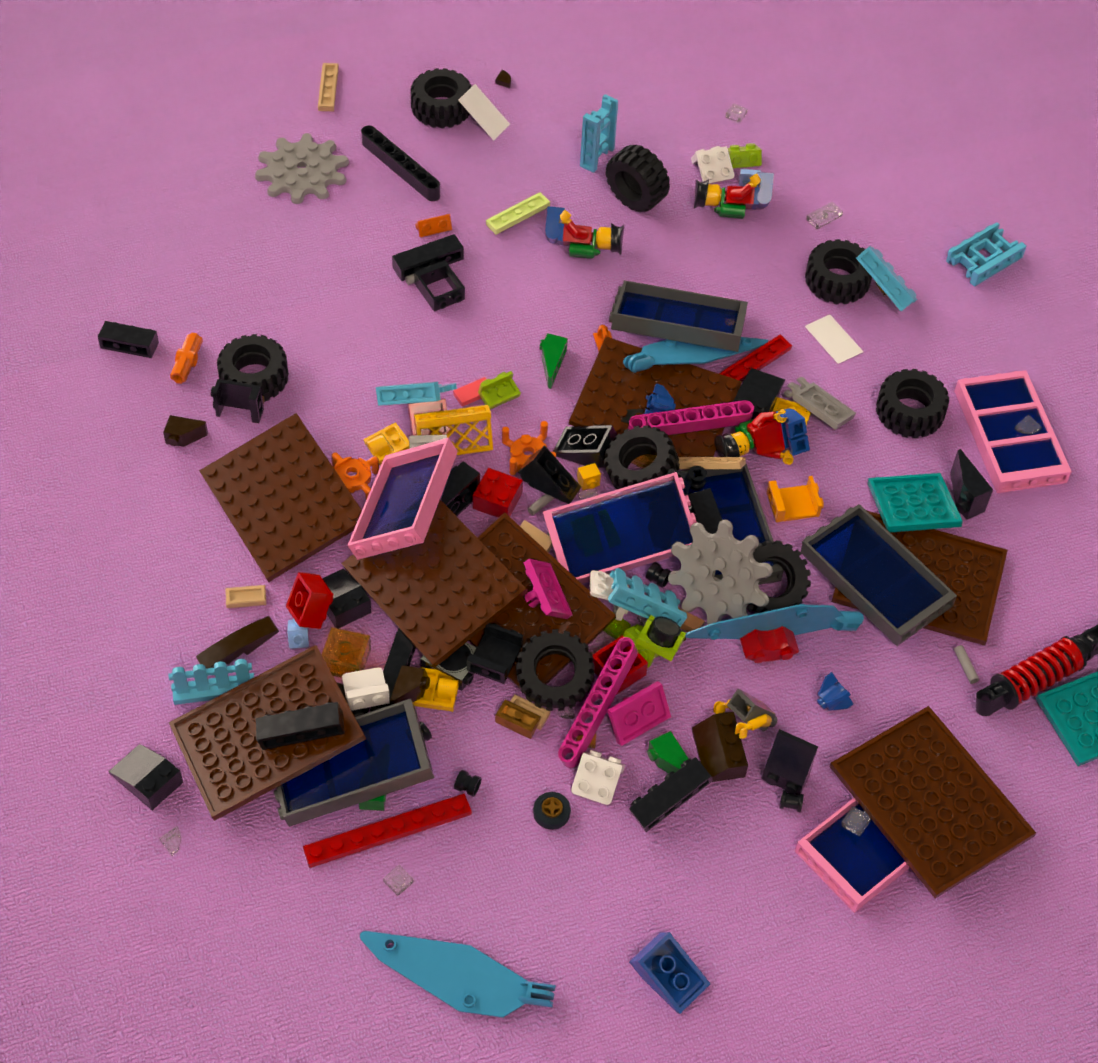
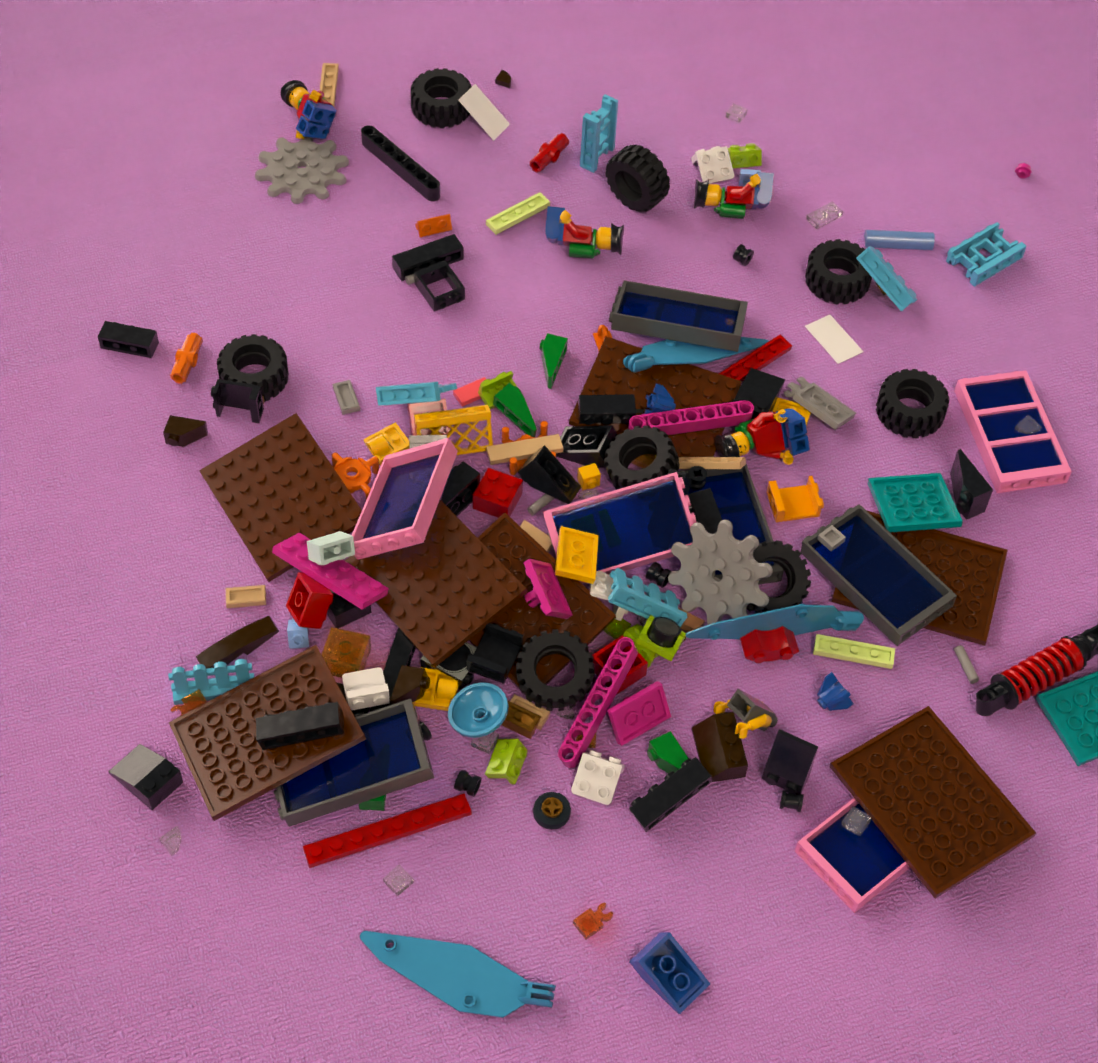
none -> clear orange plate [170,689,207,718]
none -> dark pink plate [272,533,389,609]
none -> piece [280,80,337,140]
none -> light aqua brick [307,531,355,565]
none -> light grey tile [332,380,360,415]
none -> dark azure dish [448,683,509,738]
none -> clear plate [471,732,499,754]
none -> lime bracket [485,739,528,784]
none -> tan tile [486,434,563,465]
none -> green slope [493,383,537,437]
none -> red piece [529,133,569,173]
none -> yellow plate [555,526,599,584]
none -> clear orange plate [573,903,613,940]
none -> black brick [578,394,636,425]
none -> black wheel [733,244,754,266]
none -> yellowish green plate [813,634,895,669]
none -> light grey tile [818,525,846,551]
none -> medium blue brick [864,230,935,250]
none -> dark pink plate [1015,163,1032,178]

